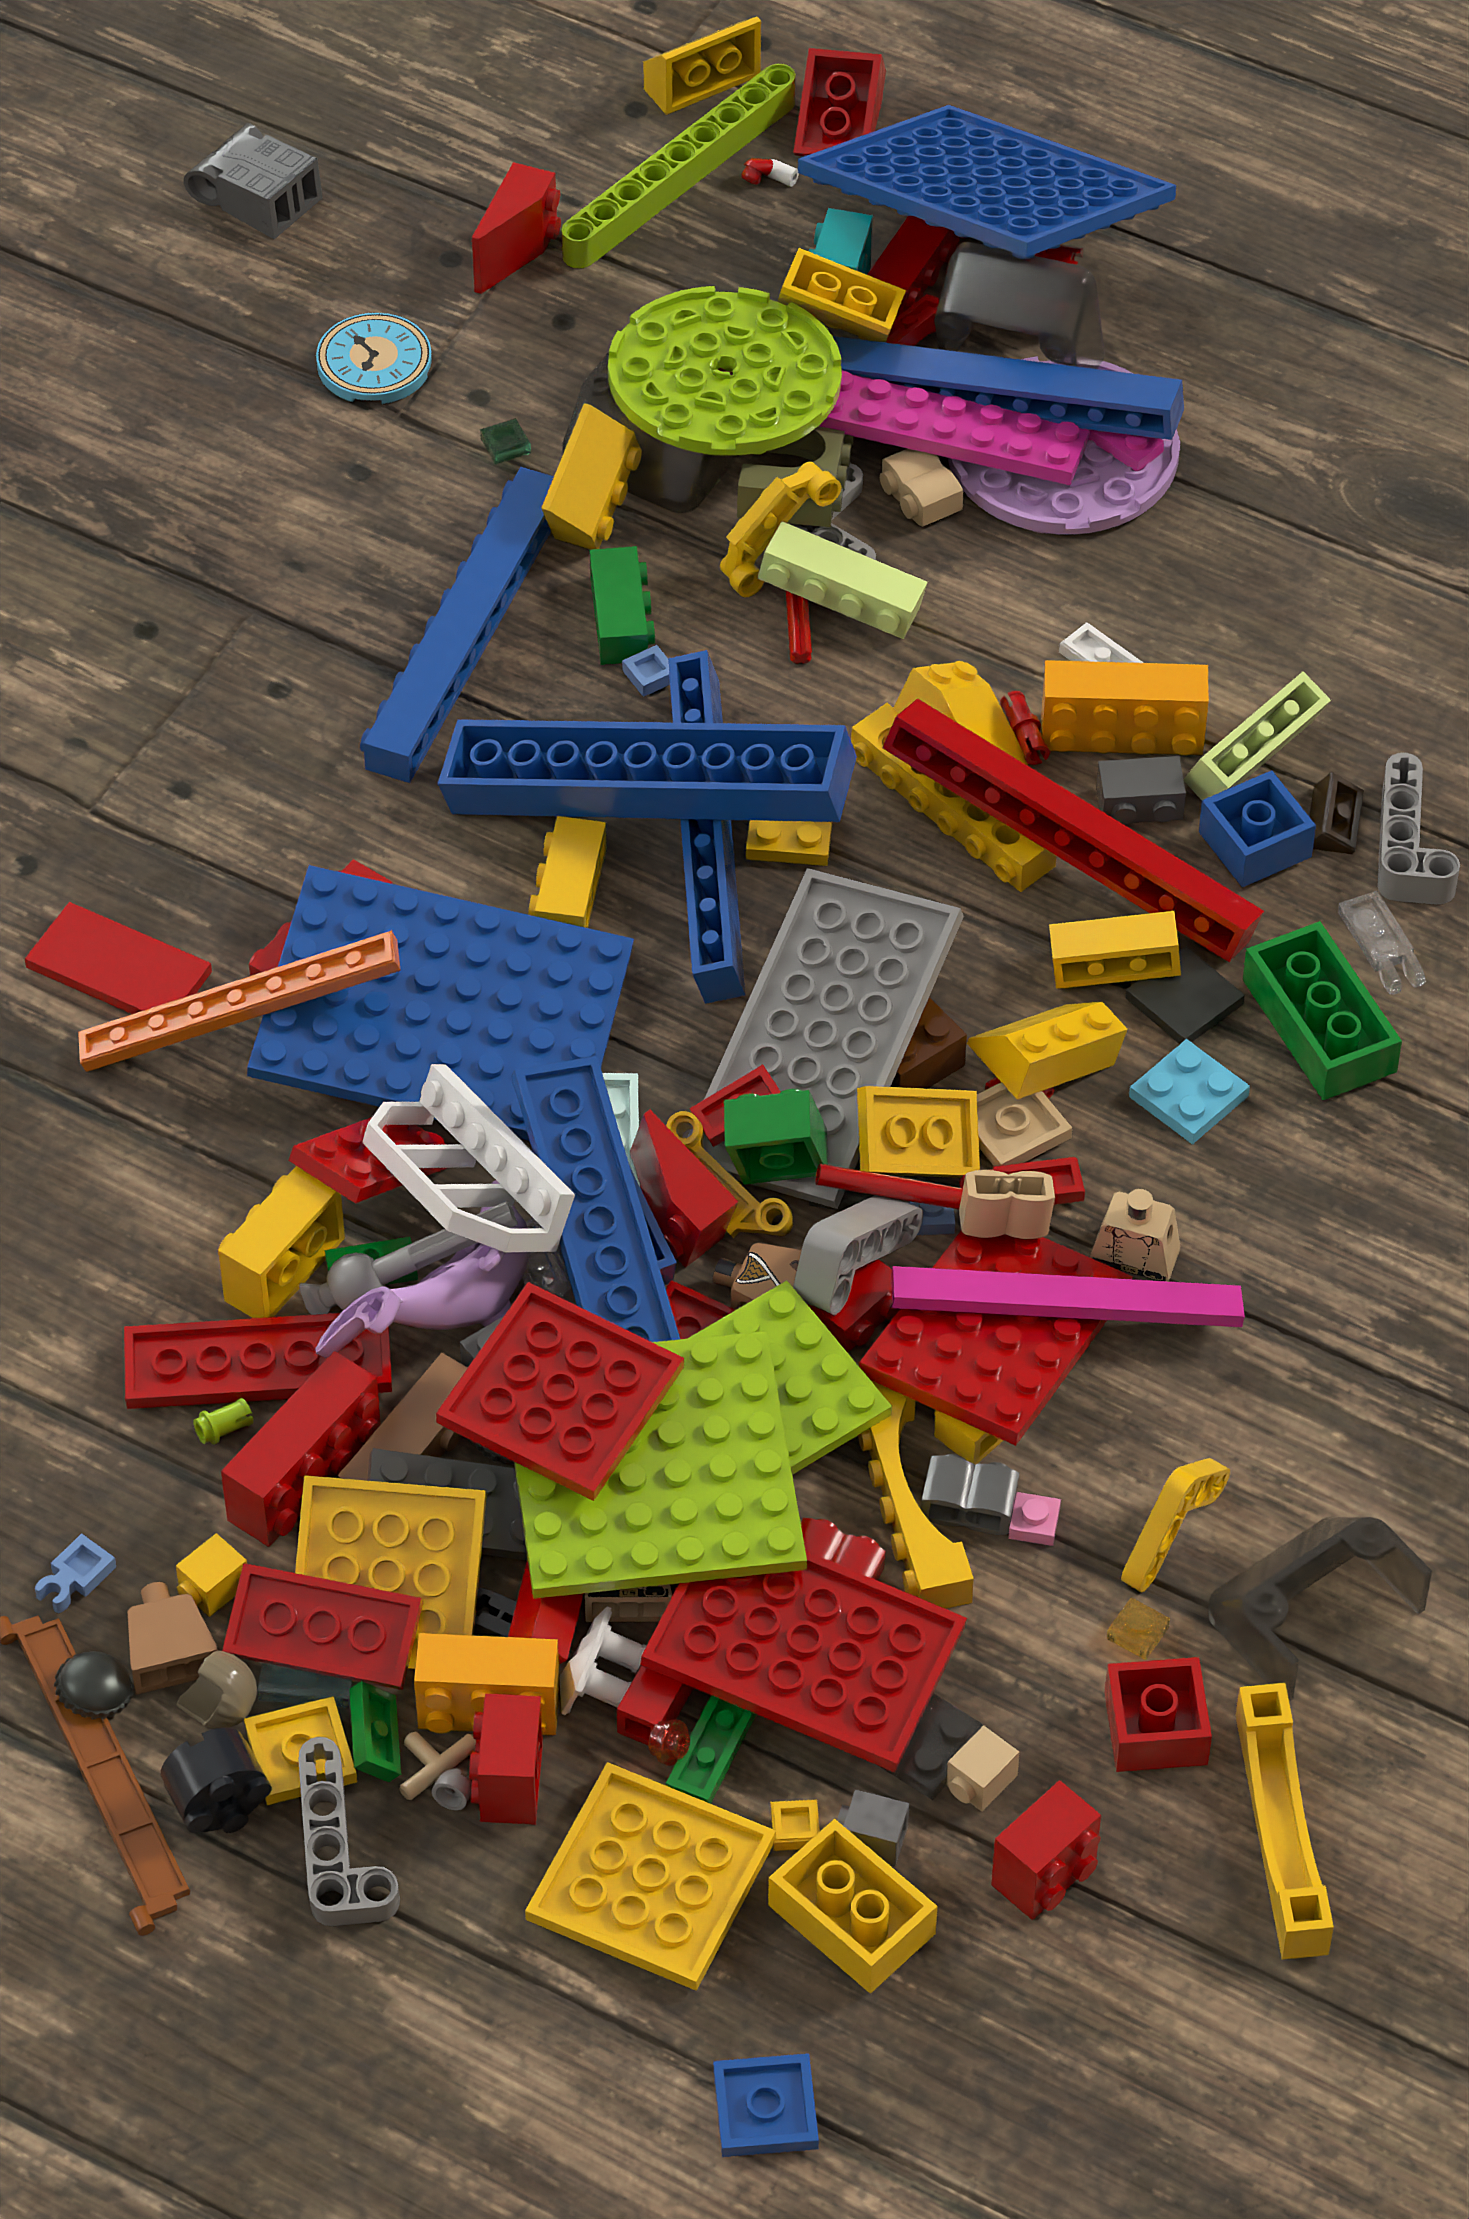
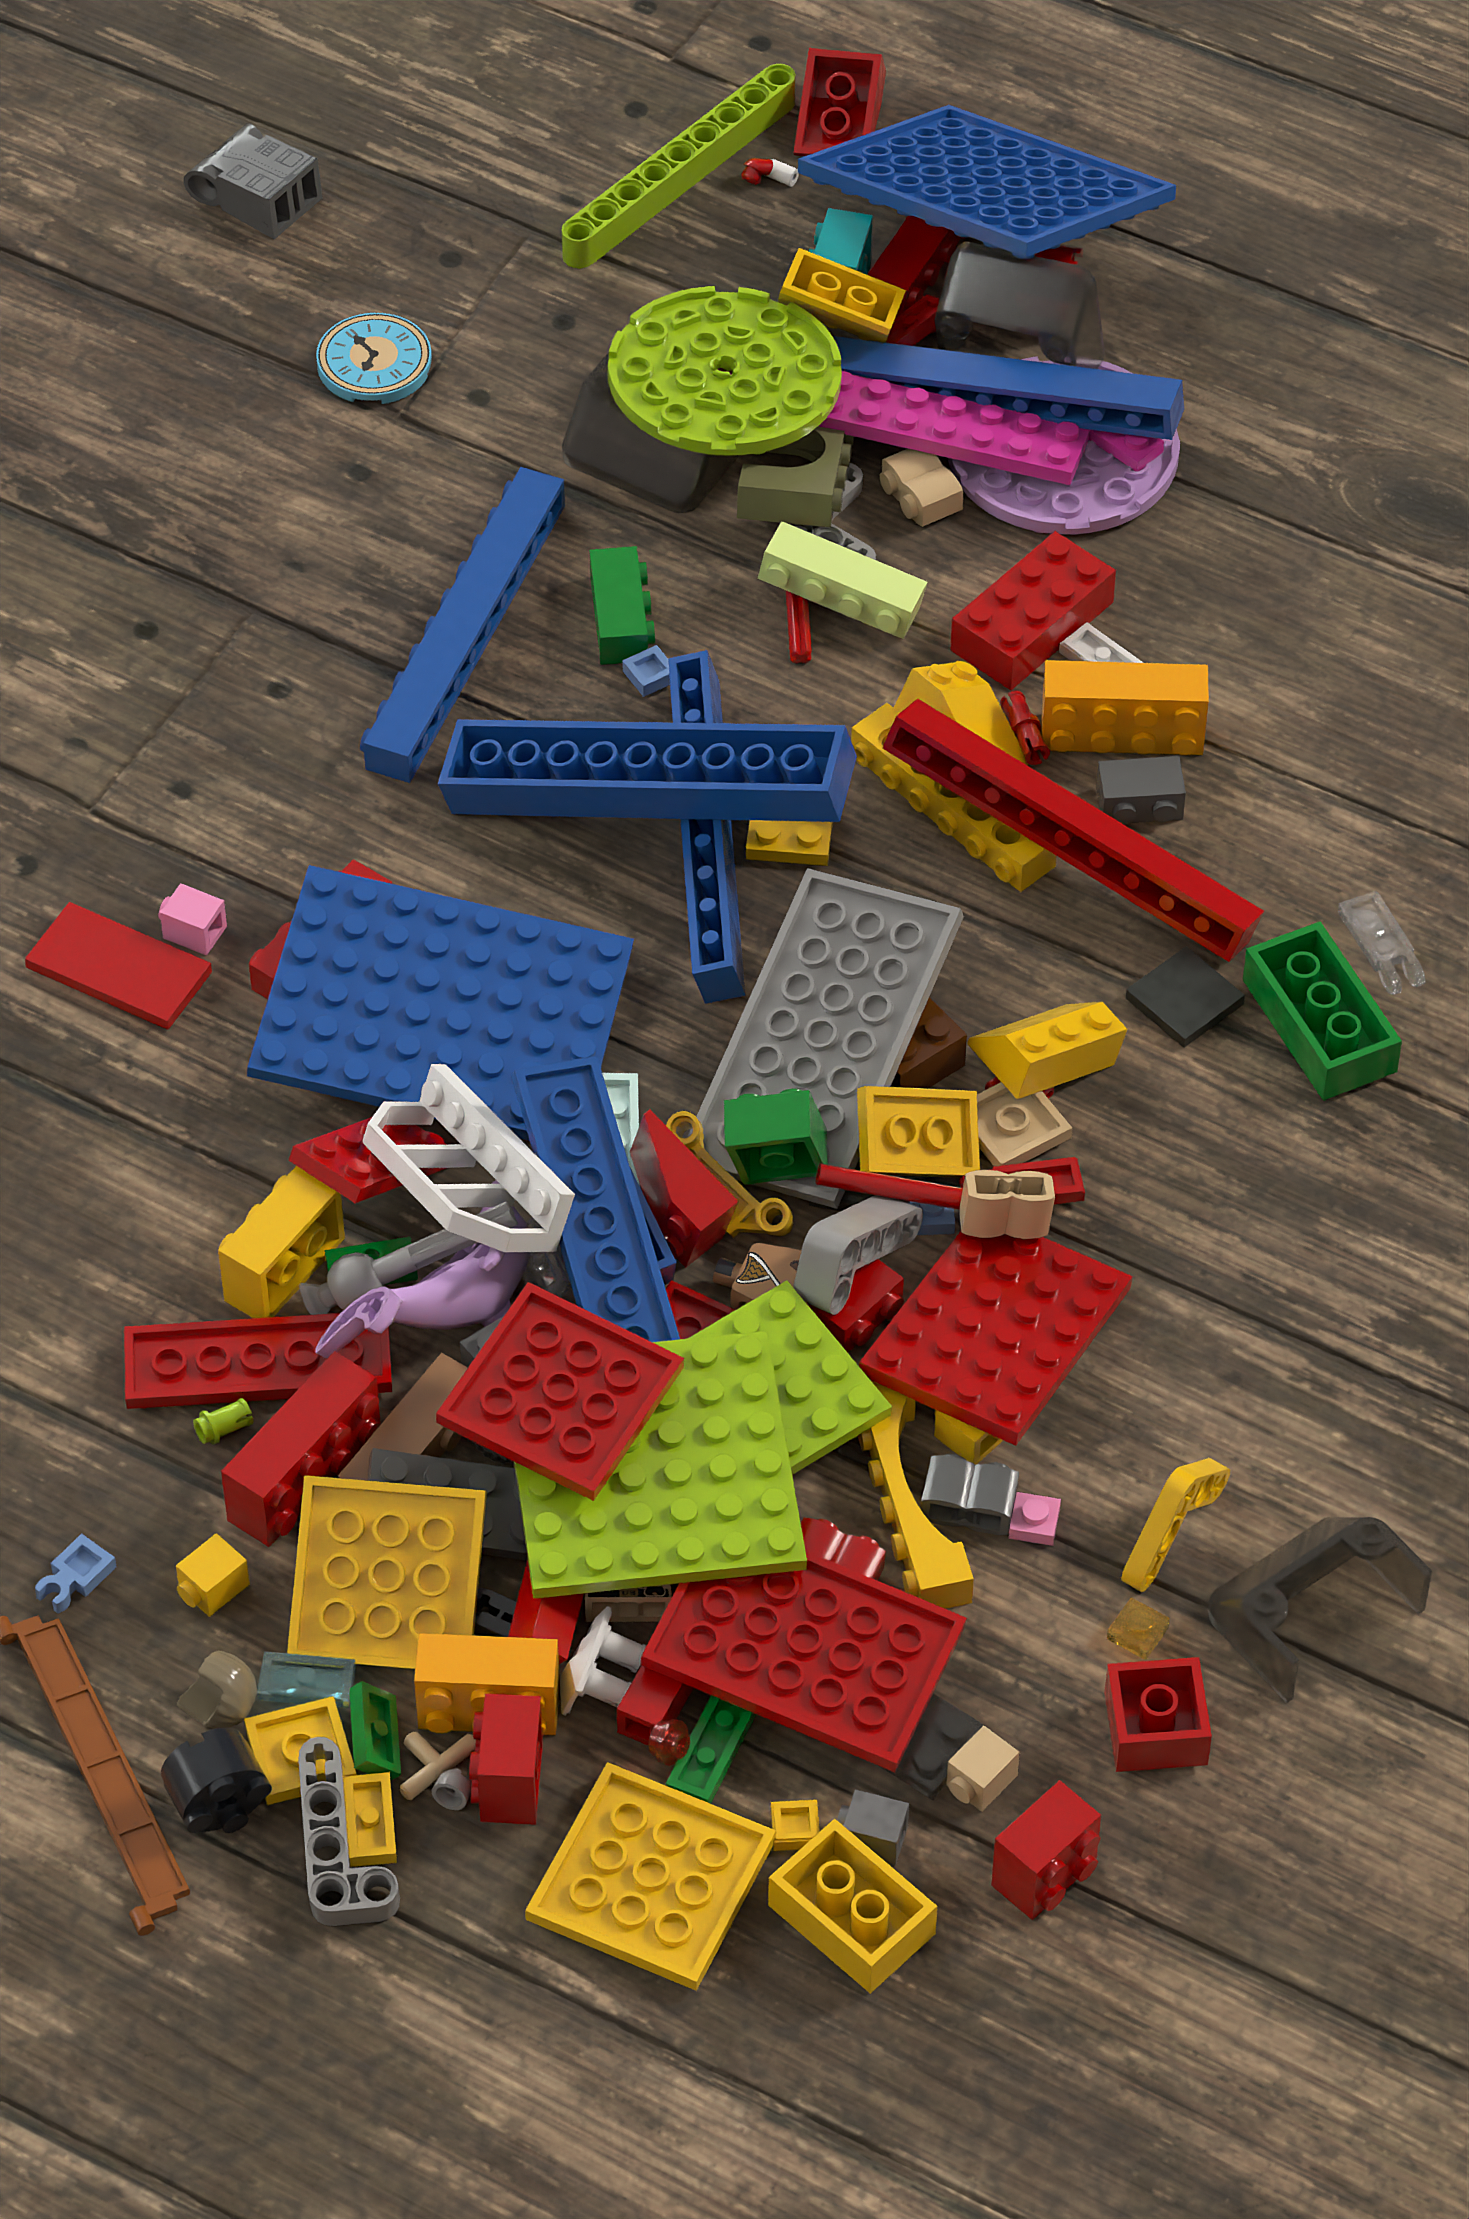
pearl dark grey hat [54,1651,134,1719] -> none
orange tile [78,930,401,1072] -> none
medium nougat torso [127,1582,218,1695] -> none
red plate [222,1563,423,1690] -> none
red slope [472,162,561,294] -> none
clear green tile [480,418,531,465] -> none
yellow brick [528,816,606,928] -> none
yellow slope [541,403,642,549] -> none
yellow slope [643,17,761,115] -> none
red plate [689,1064,781,1147] -> none
blue plate [713,2053,819,2157] -> none
yellow plate [720,462,841,597] -> none
dark pink tile [891,1266,1245,1327] -> none
yellow brick [1049,911,1181,989] -> none
tan torso [1090,1189,1180,1282] -> none
medium azure plate [1129,1039,1250,1145] -> none
yellowish green brick [1183,671,1331,800] -> none
blue brick [1199,770,1316,887] -> none
yellow arch [1235,1683,1334,1960] -> none
dark brown slope [1309,772,1364,855] -> none
light grey beam [1377,753,1460,904] -> none
none -> bright pink brick [158,883,227,956]
none -> yellow plate [343,1772,397,1867]
none -> red brick [950,531,1116,690]

